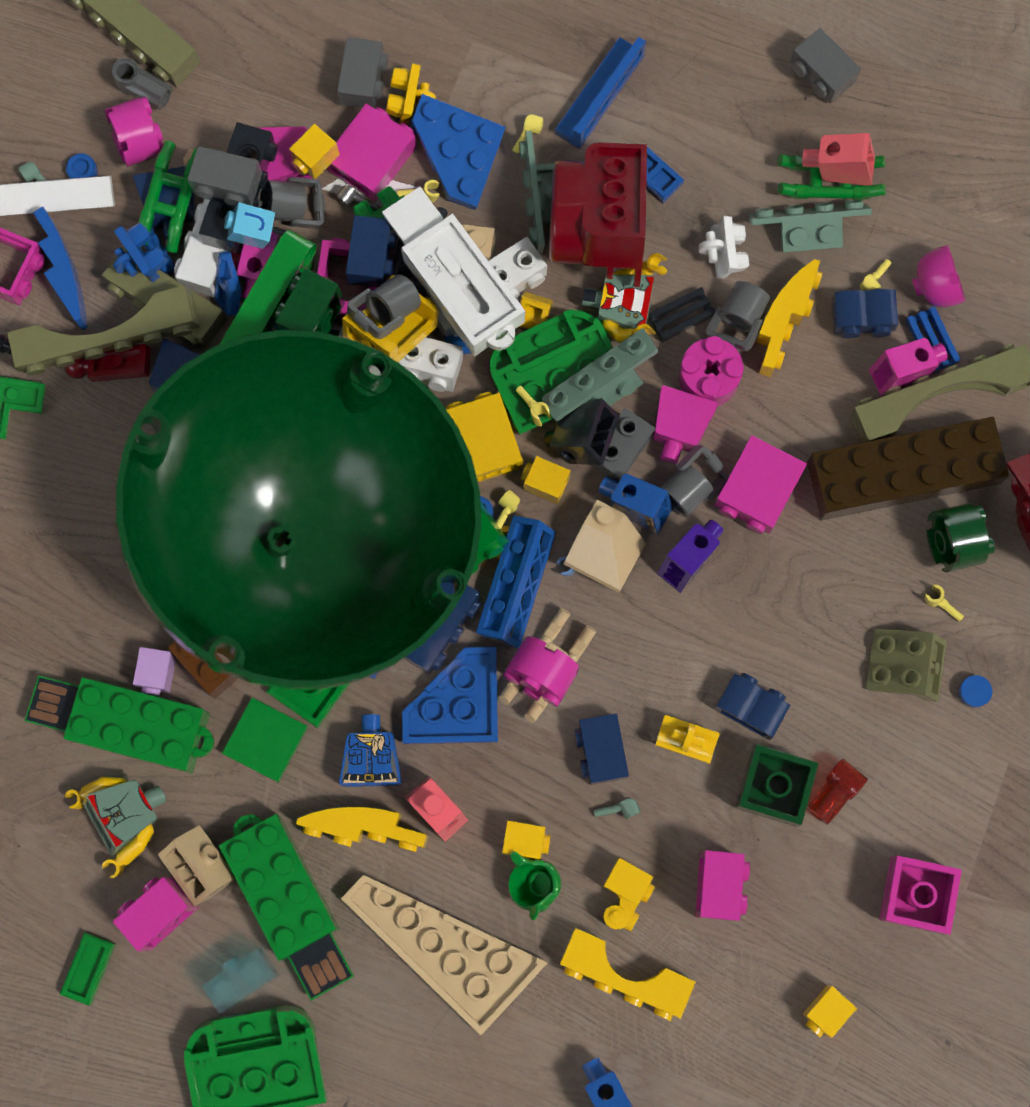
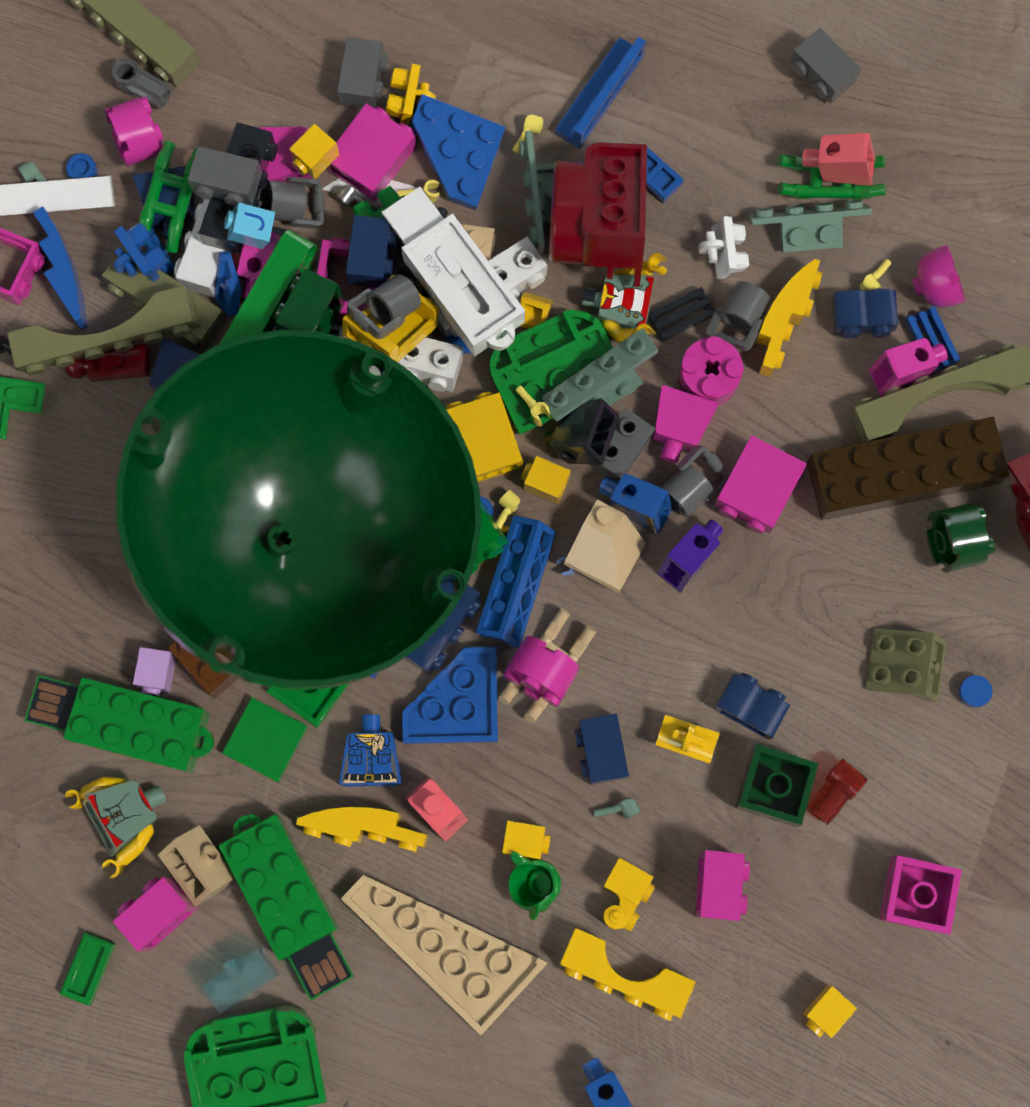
light yellow hand [925,585,964,622] -> none

